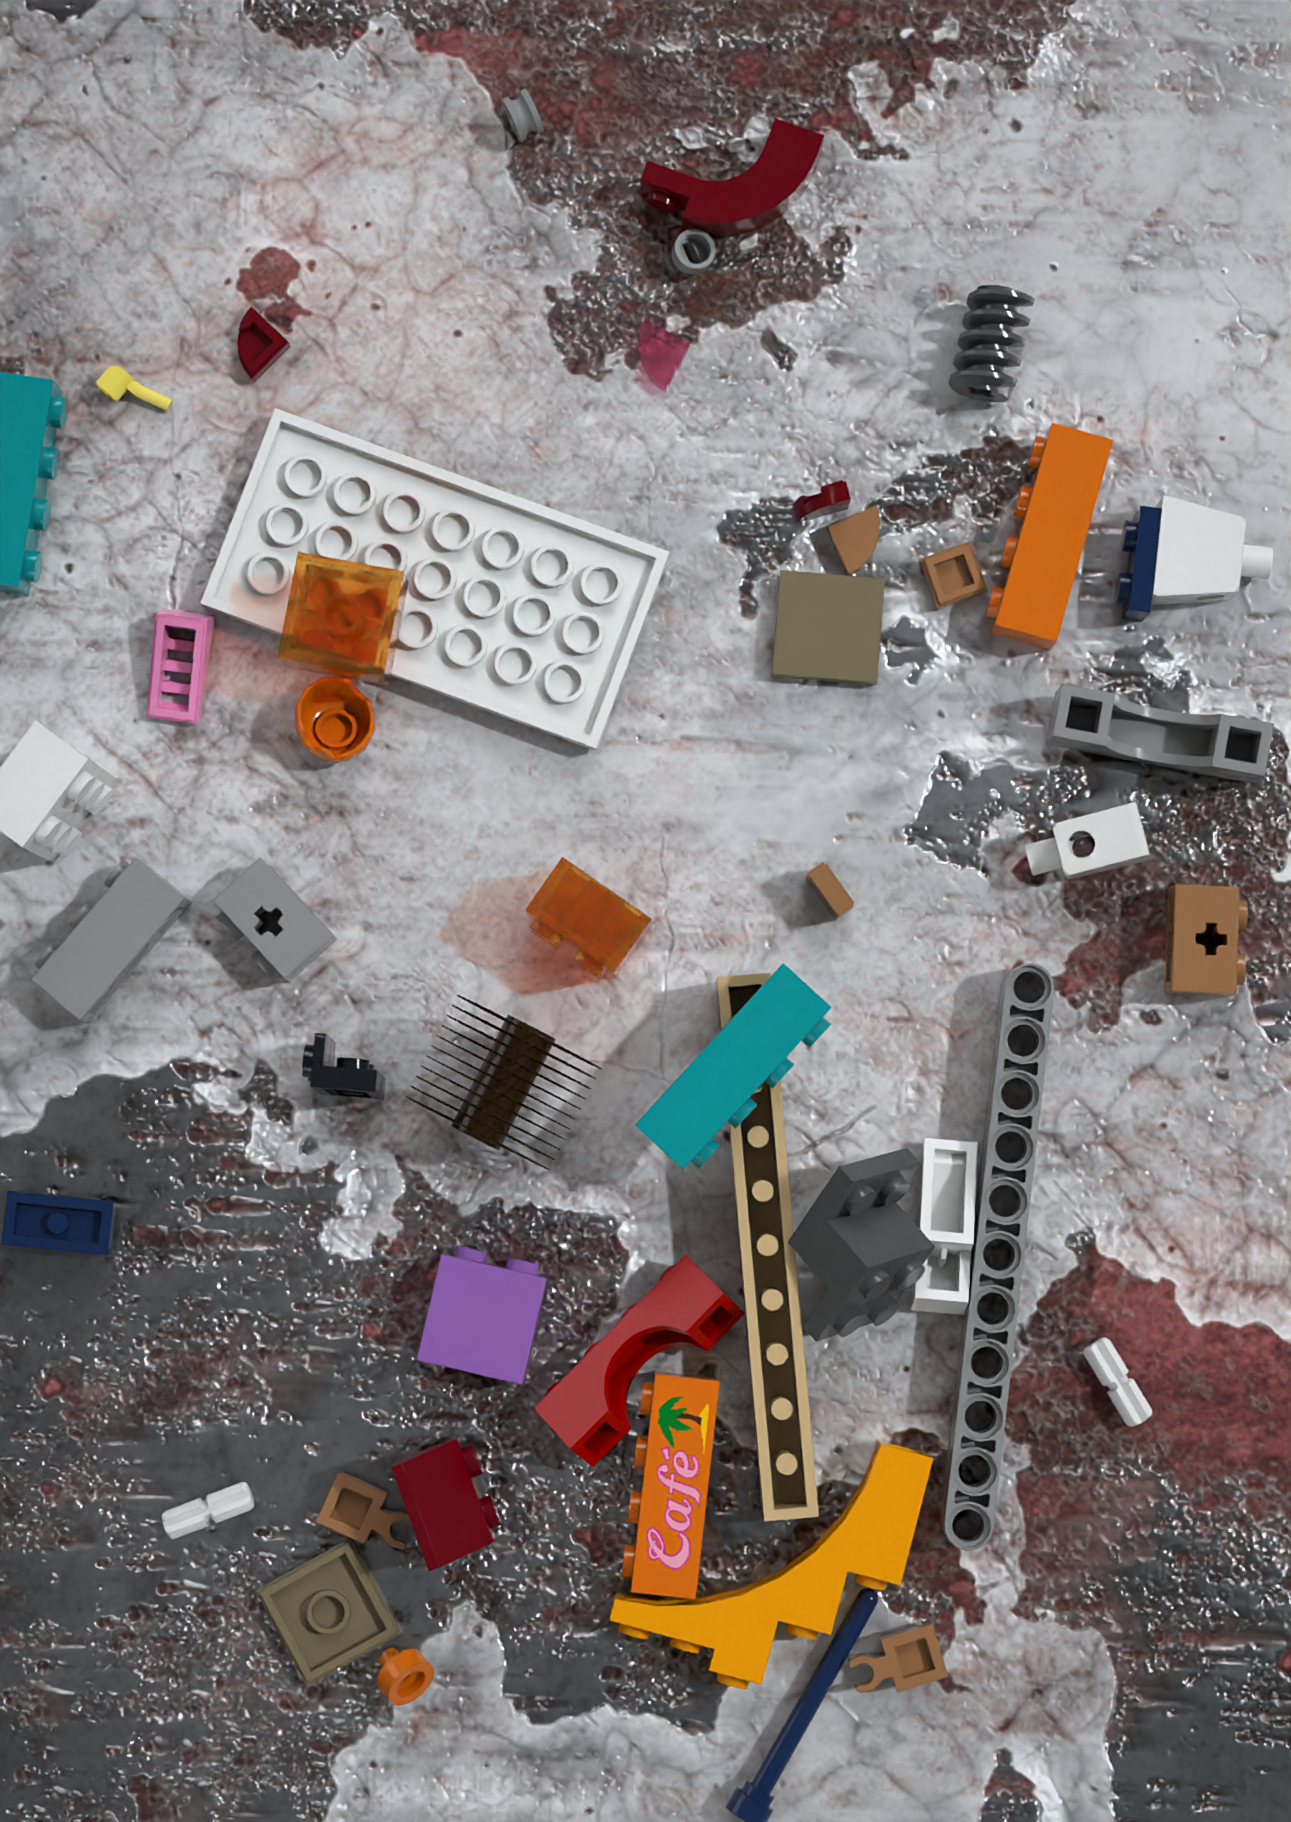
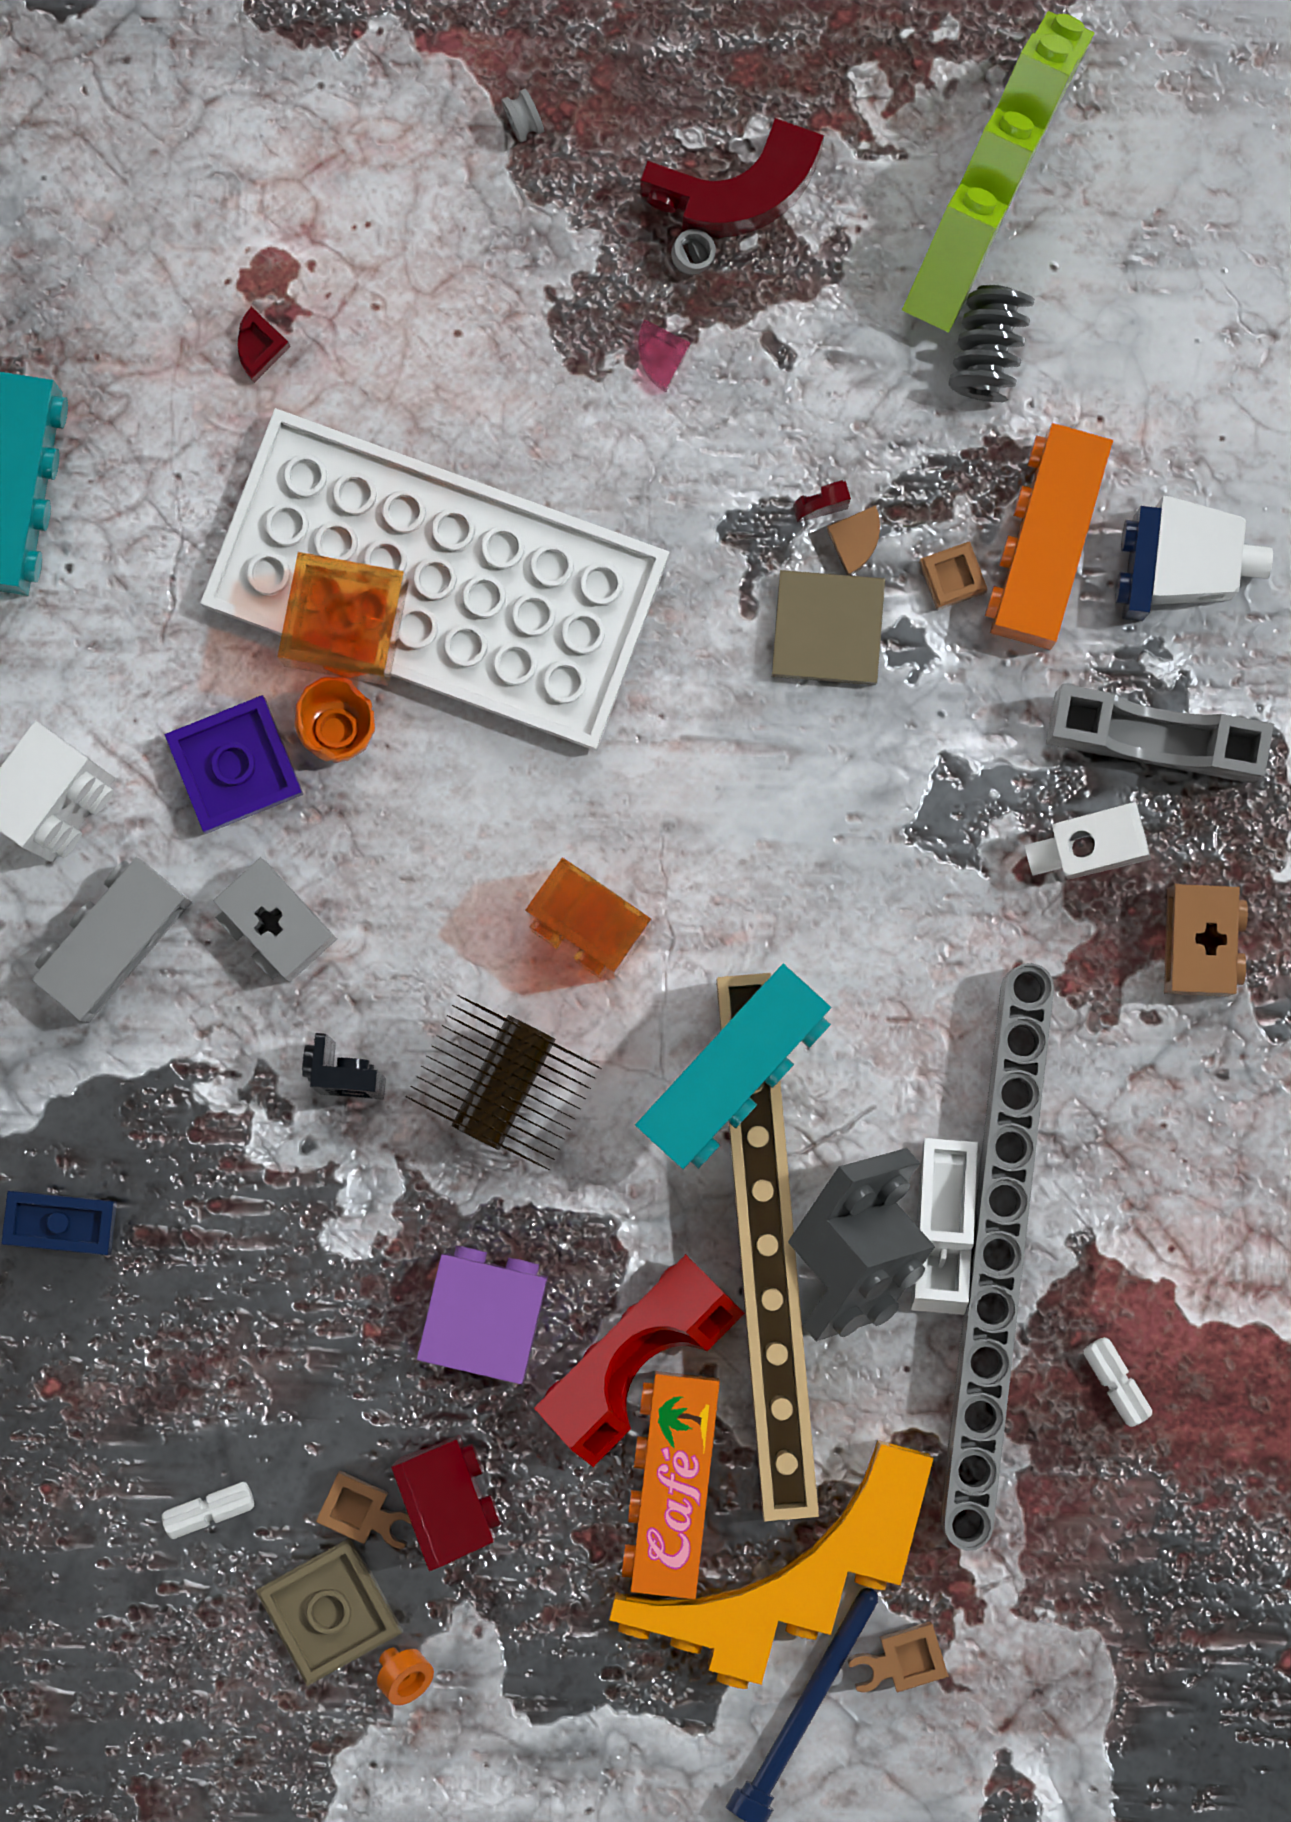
light yellow hand [96,366,172,411] -> none
bright pink slope [146,609,215,724] -> none
medium nougat tile [805,863,854,920] -> none
none -> dark purple plate [164,695,304,834]
none -> lime arch [902,11,1095,333]

